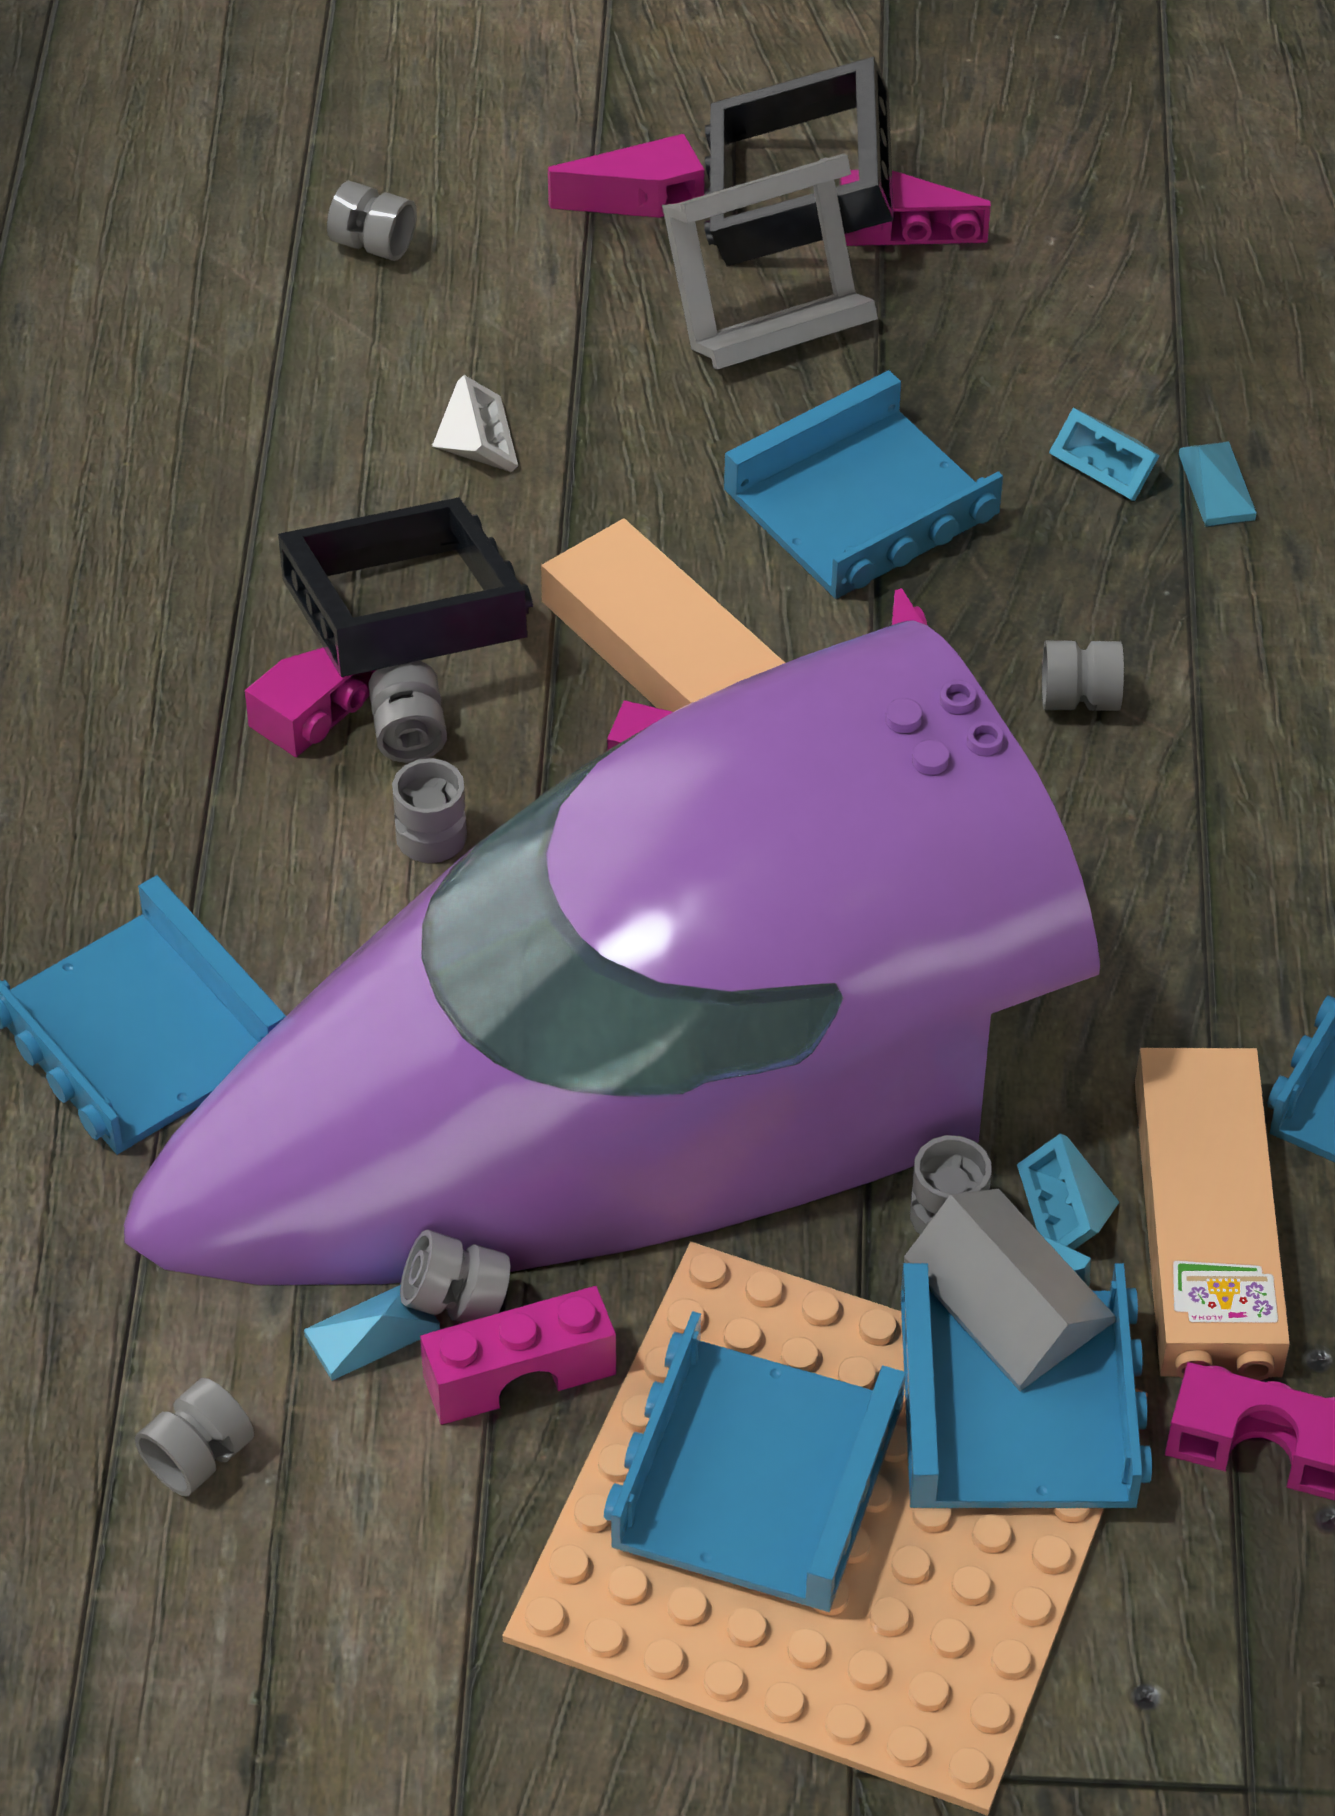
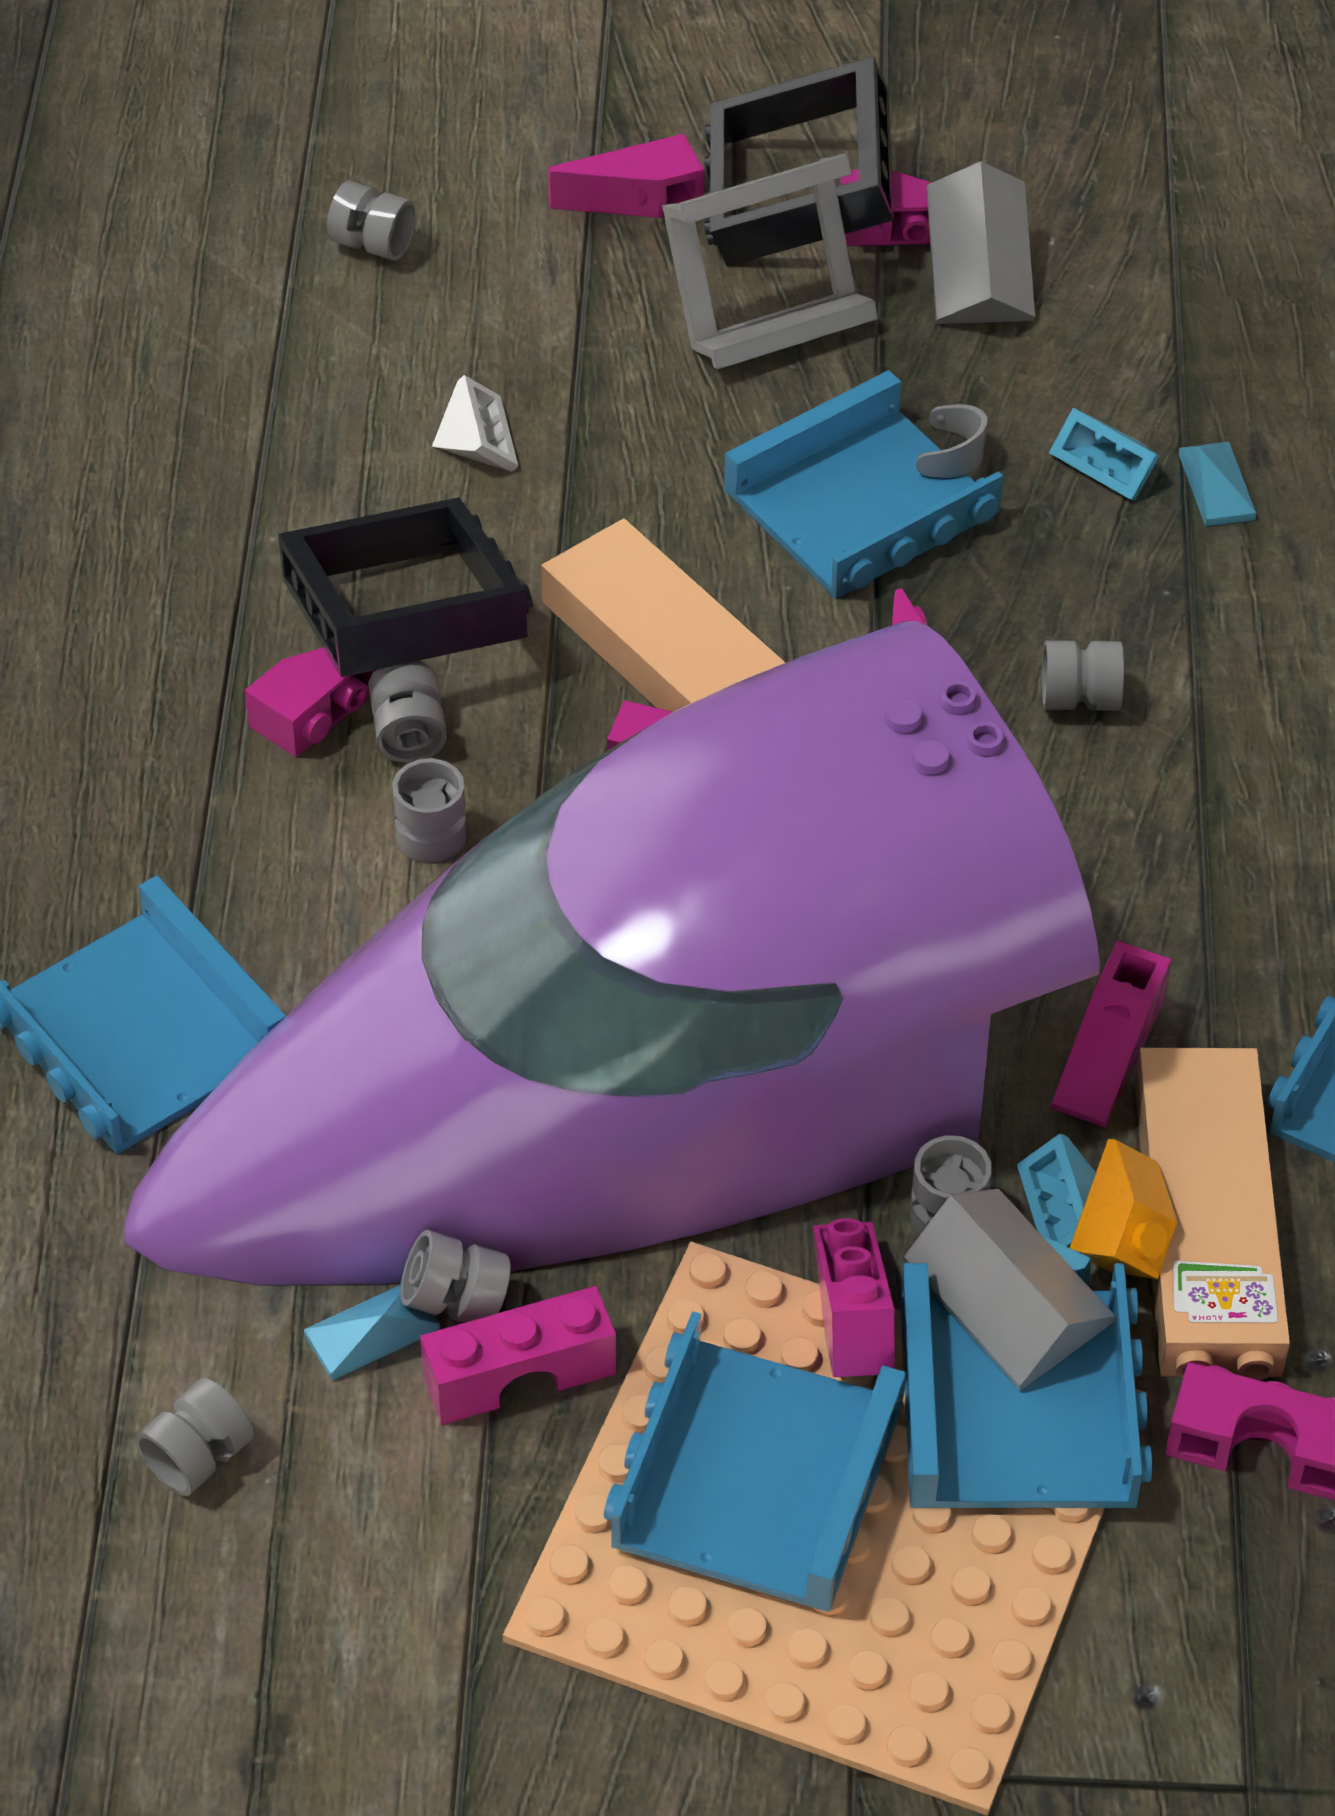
none -> dark pink slope [813,1218,895,1378]
none -> light grey helmet [916,404,988,478]
none -> light grey slope [926,161,1035,324]
none -> dark pink slope [1051,940,1172,1128]
none -> light orange slope [1070,1139,1178,1279]

